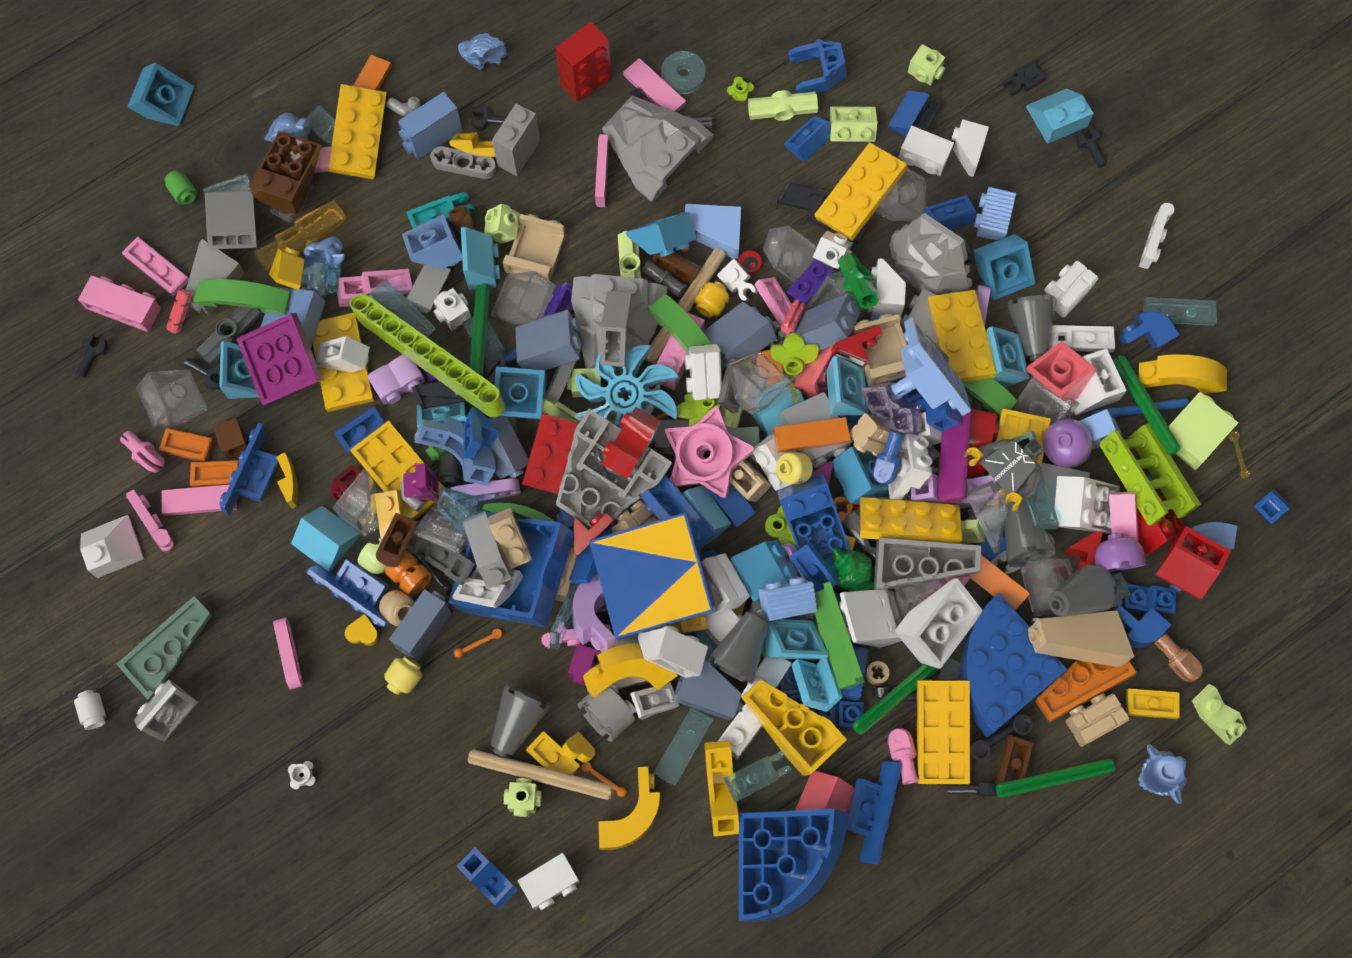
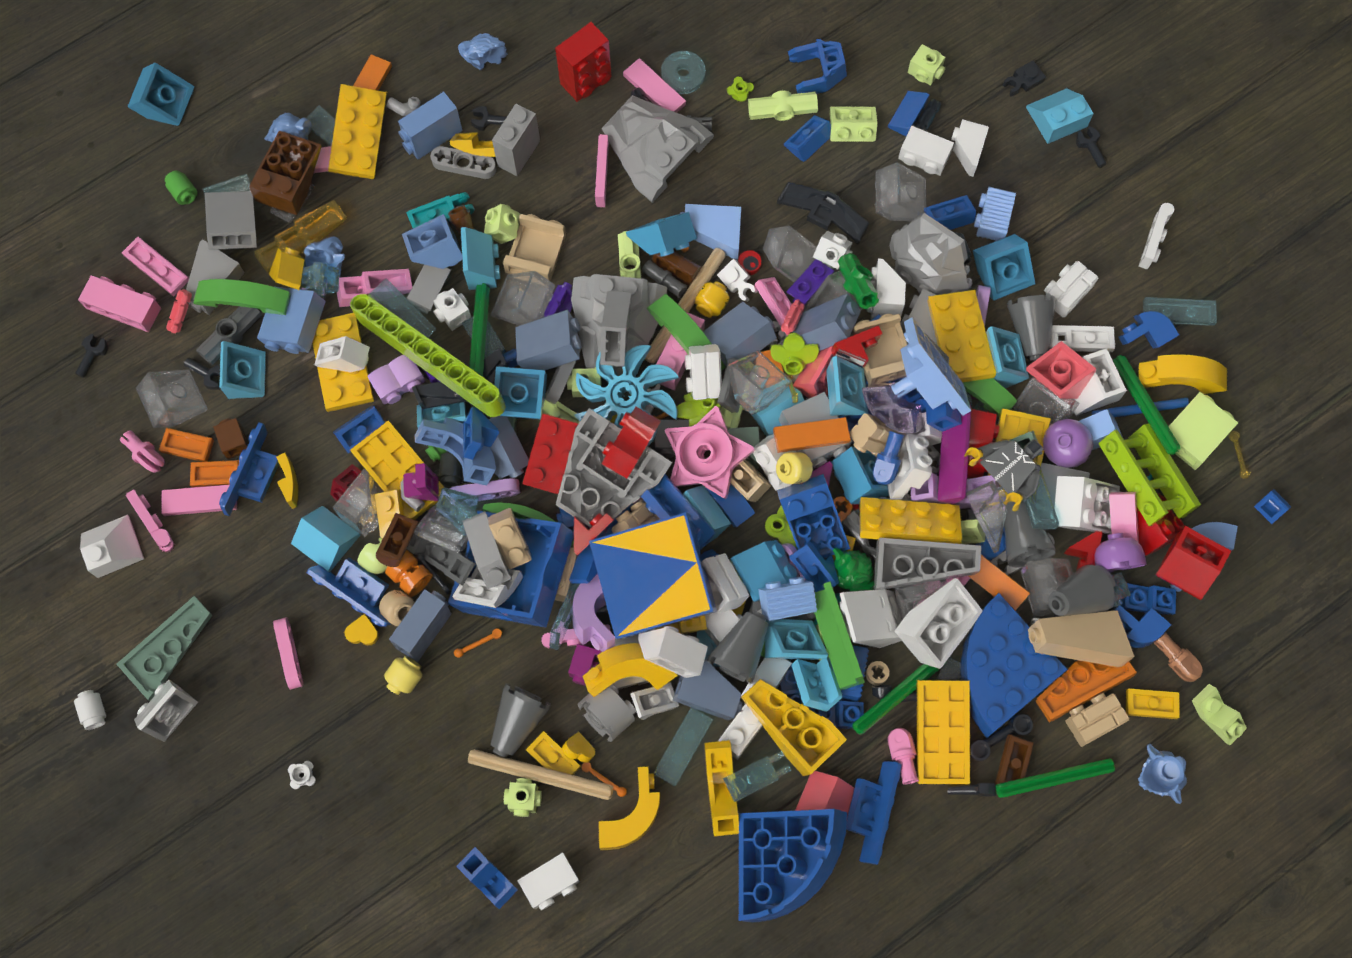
magenta plate [237,313,323,405] -> none
yellow plate [814,142,908,241] -> none

